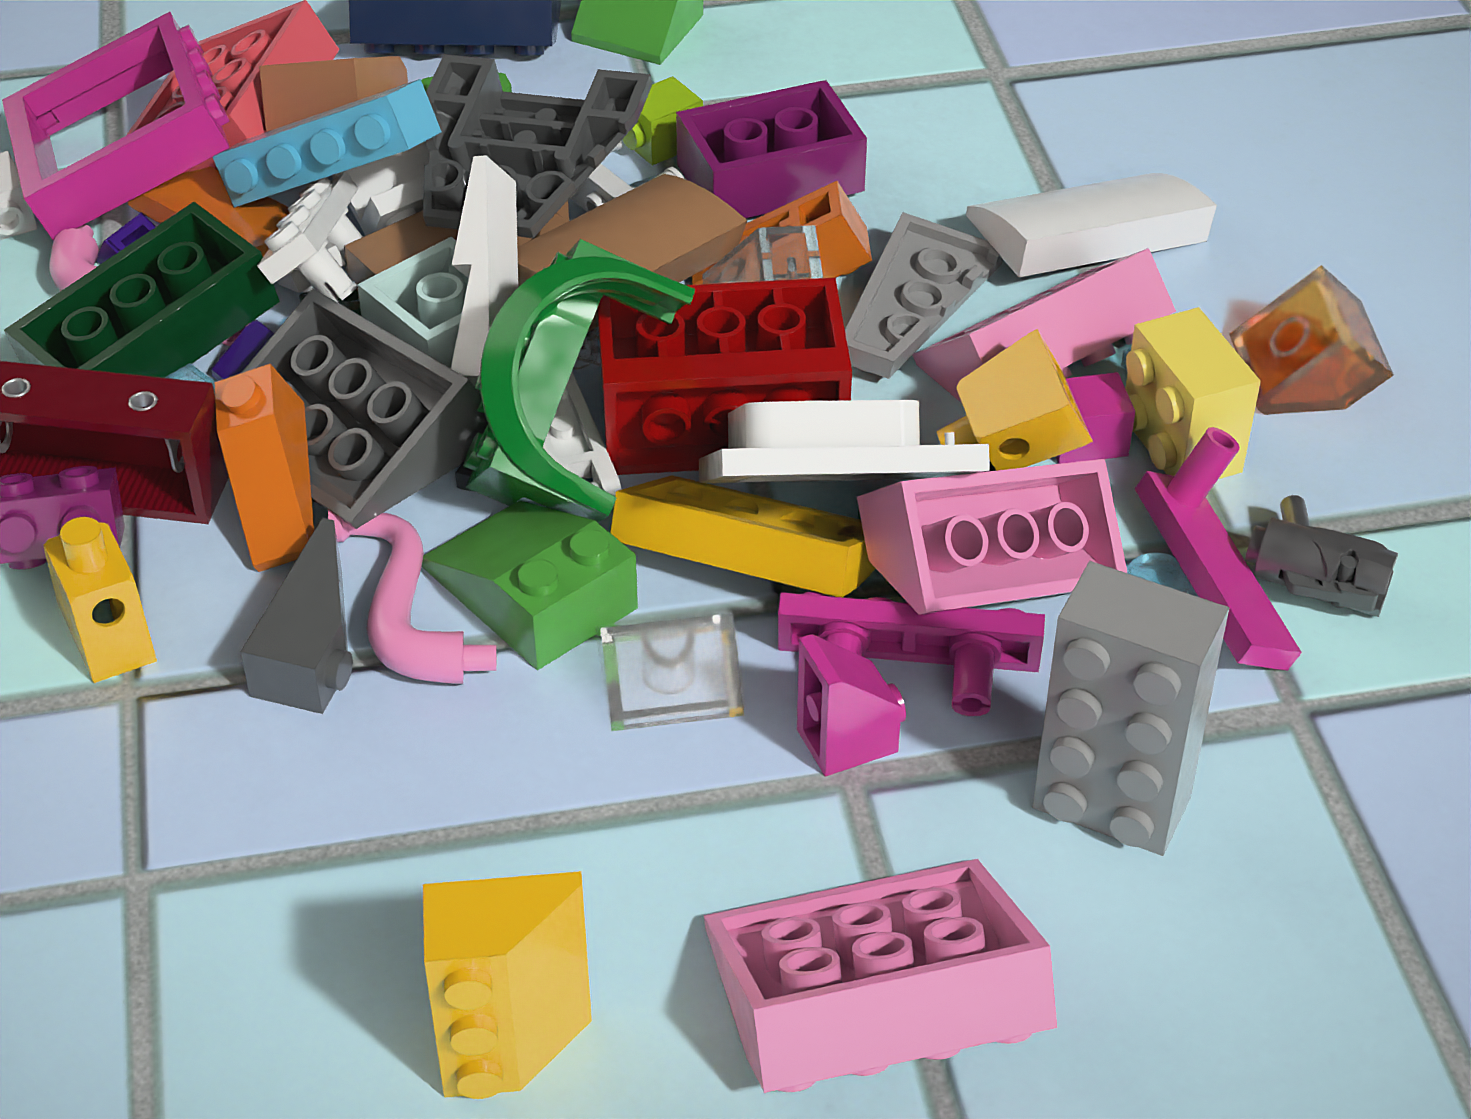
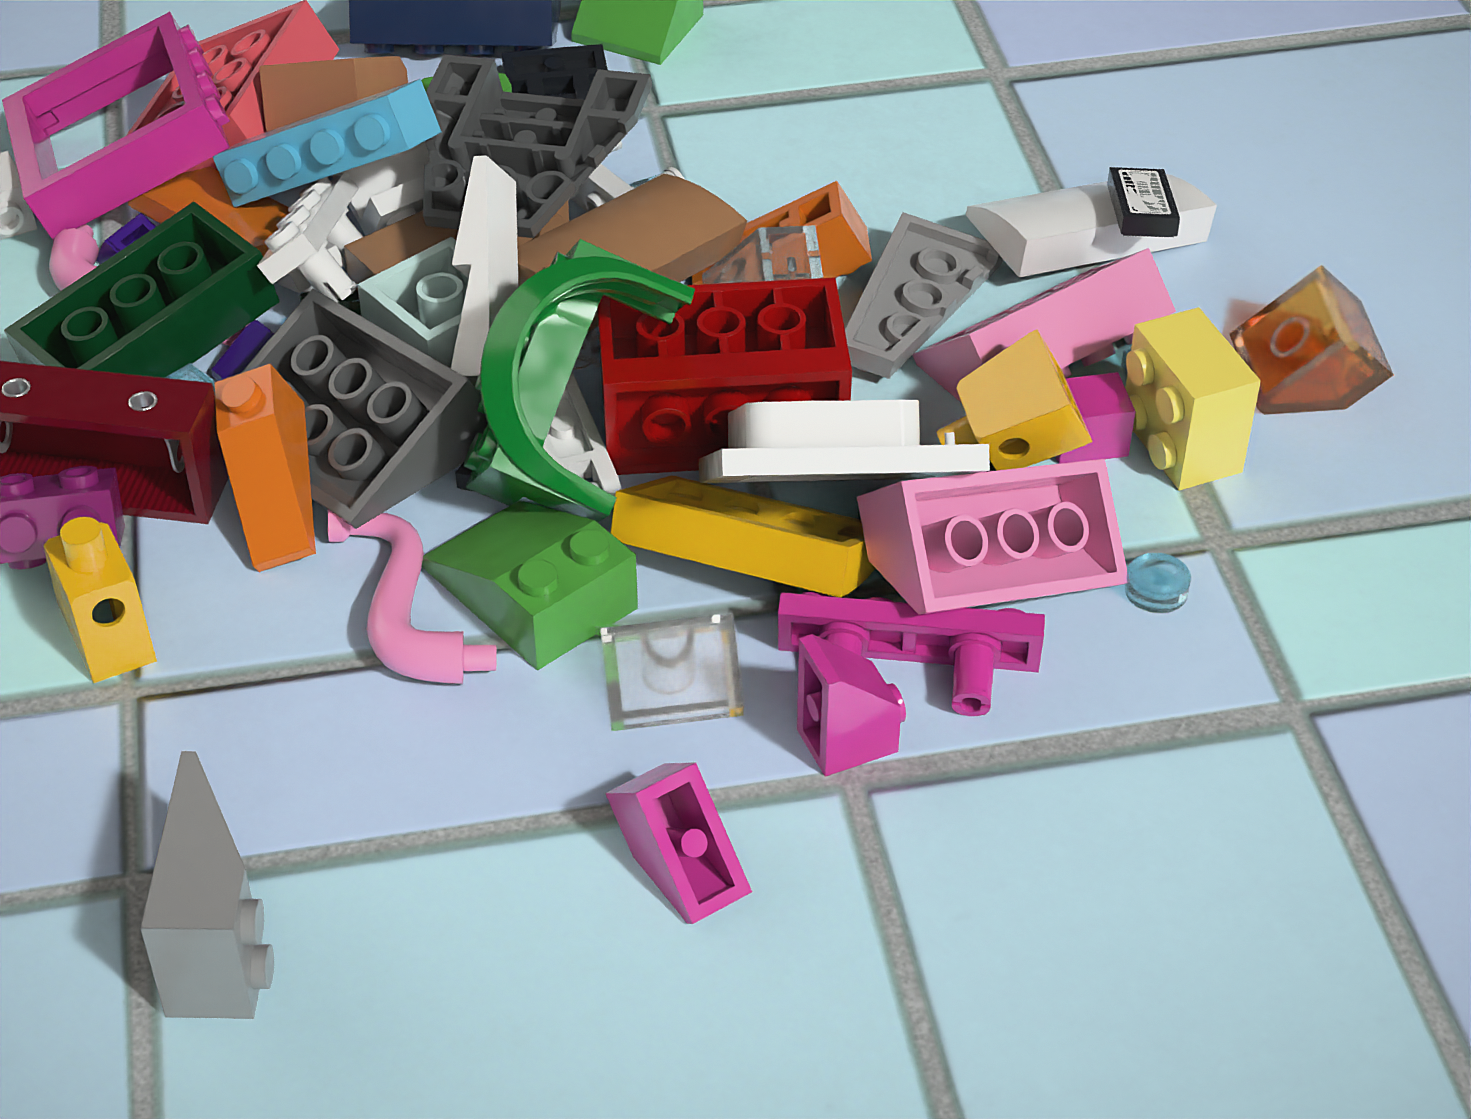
dark grey slope [240,518,353,714] -> none
yellow slope [423,871,592,1099] -> none
lime brick [622,76,703,166] -> none
magenta brick [676,80,867,218] -> none
bright pink slope [704,859,1057,1093] -> none
light grey brick [1032,561,1229,856] -> none
dark pink piece [1135,427,1302,671] -> none
flat silver piece [1245,495,1398,617] -> none
none -> light grey slope [140,751,274,1019]
none -> black plate [501,44,608,100]
none -> dark pink slope [605,762,752,924]
none -> tile [1107,167,1180,238]

